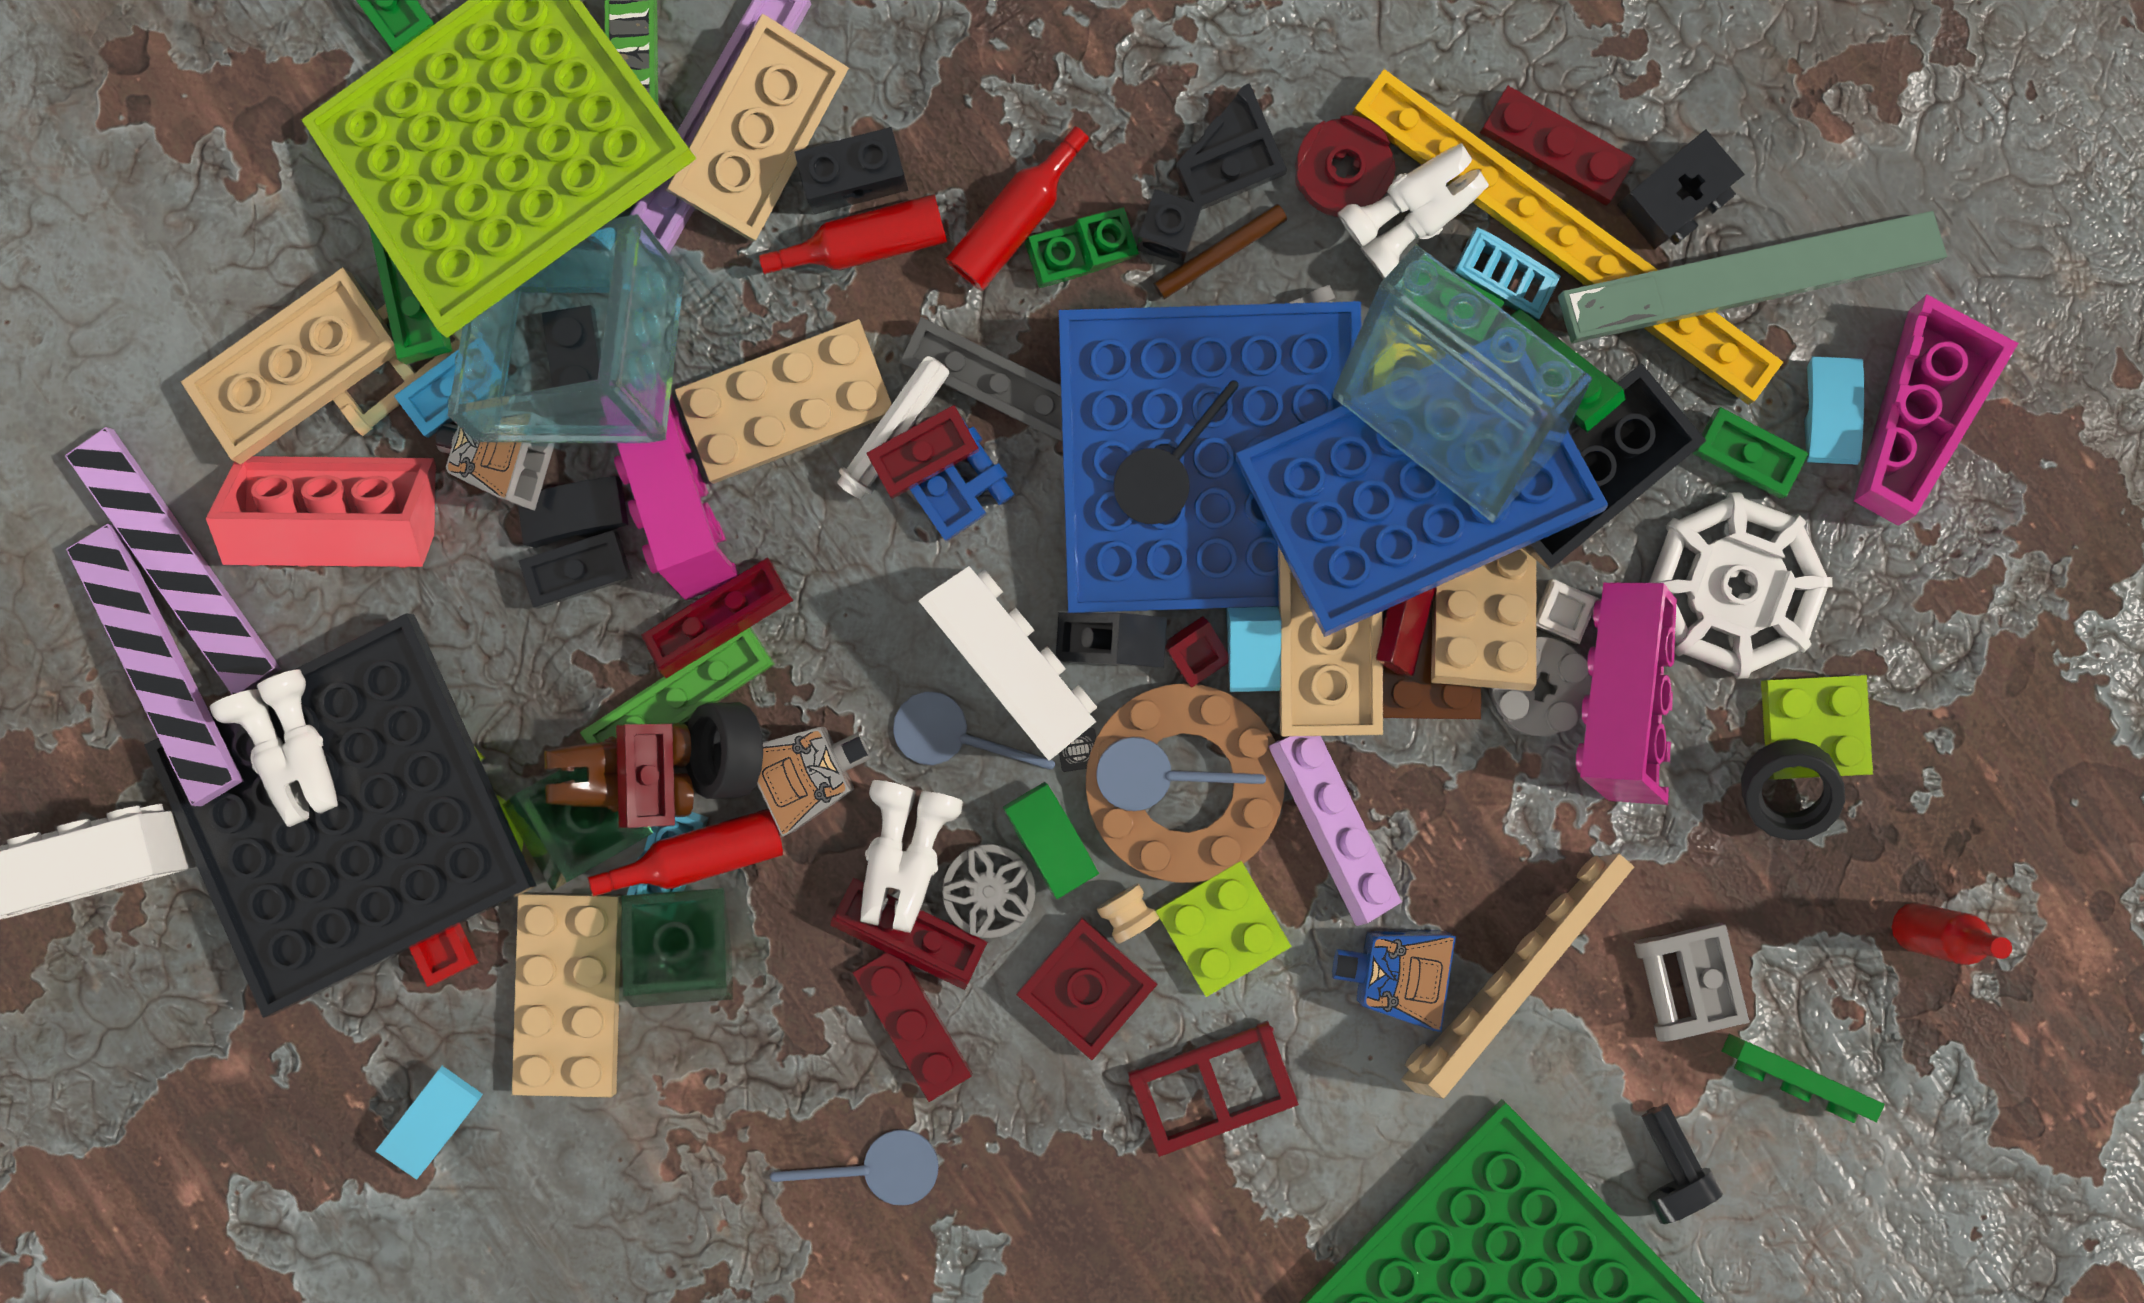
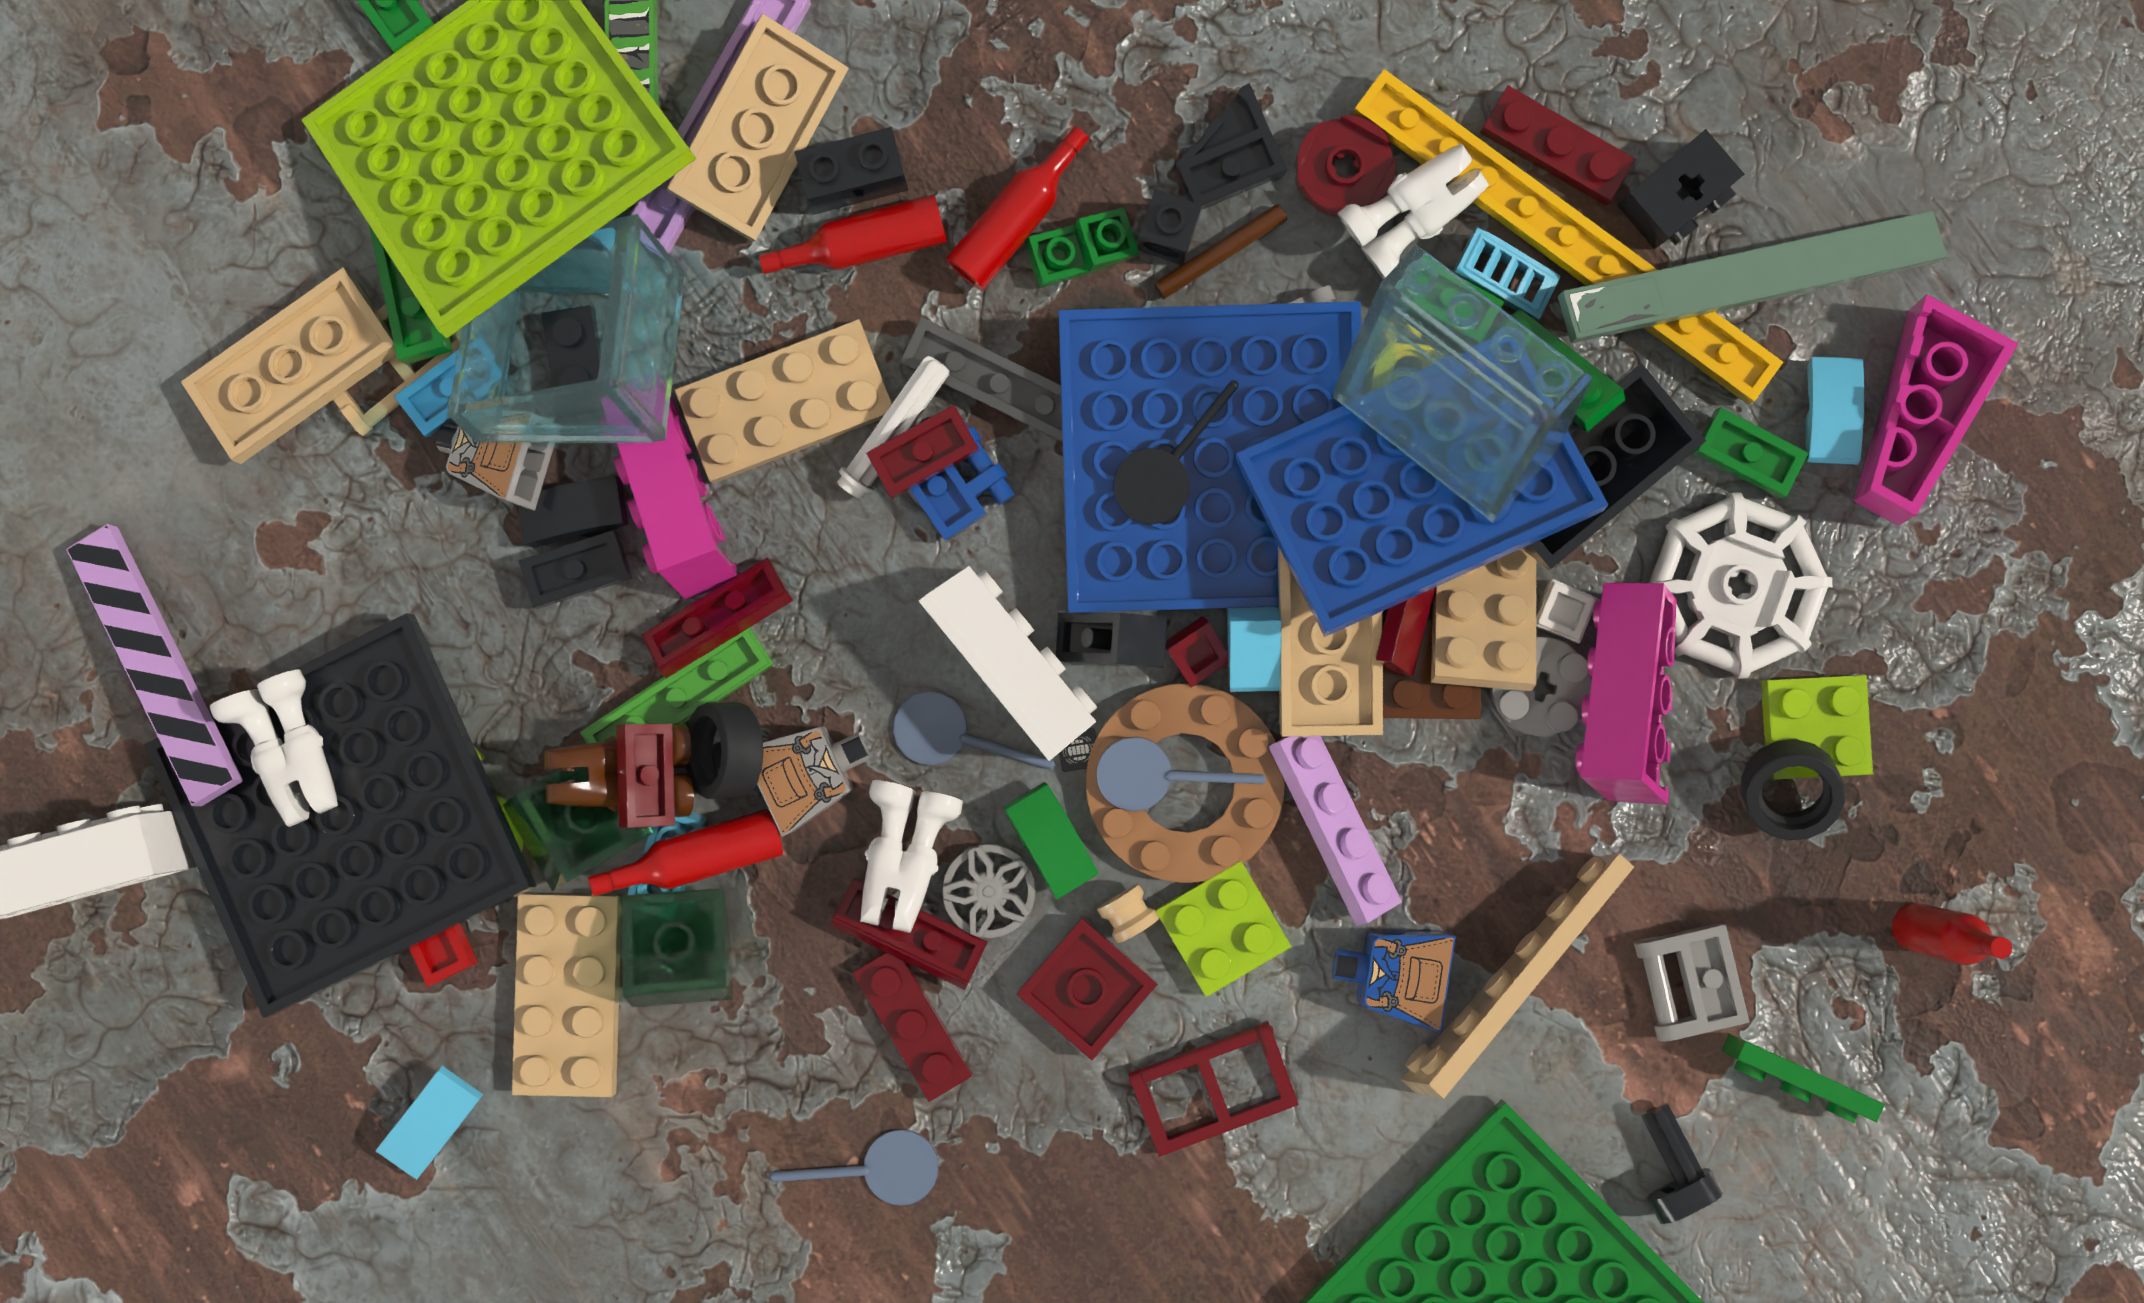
tile [65,427,281,695] -> none
coral slope [206,456,436,568] -> none

